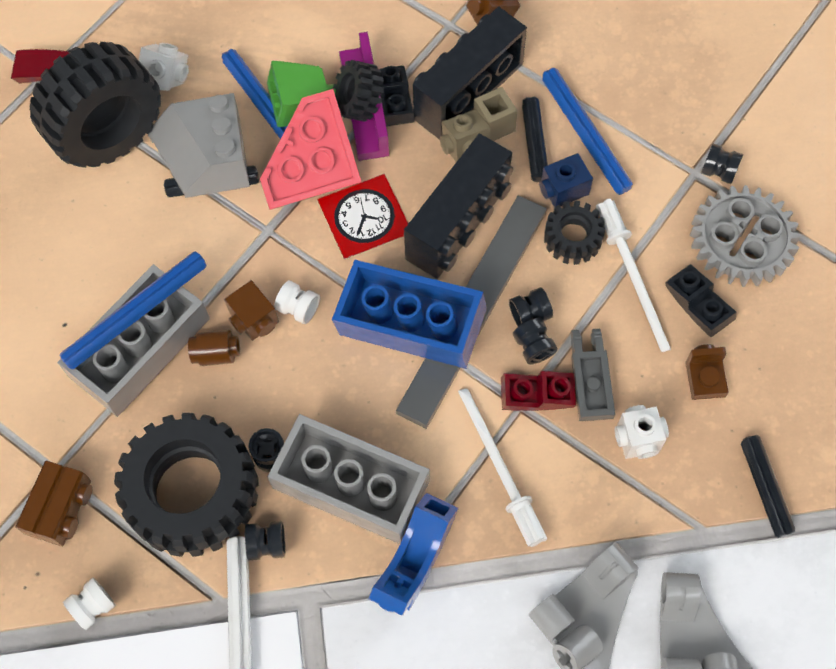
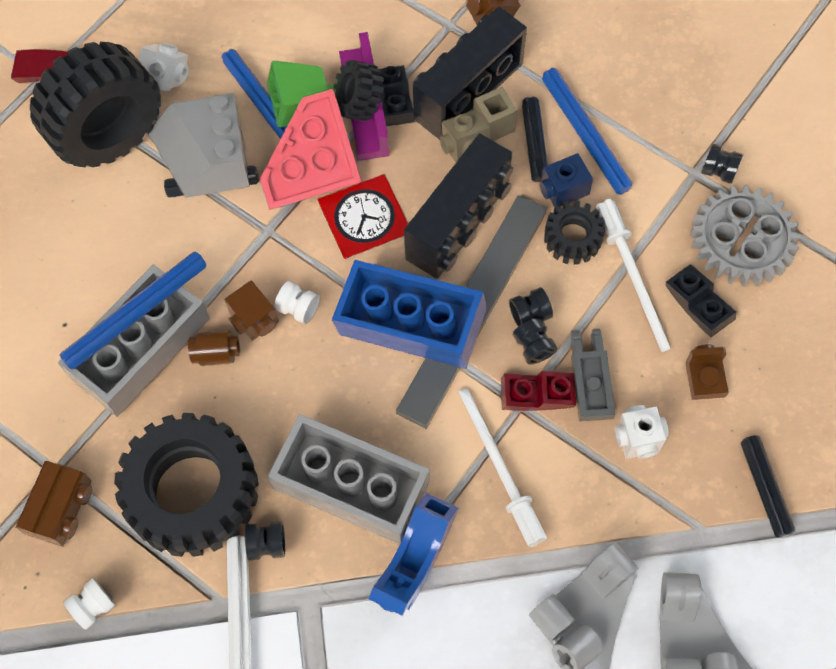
black wheel [248,428,284,472] -> none

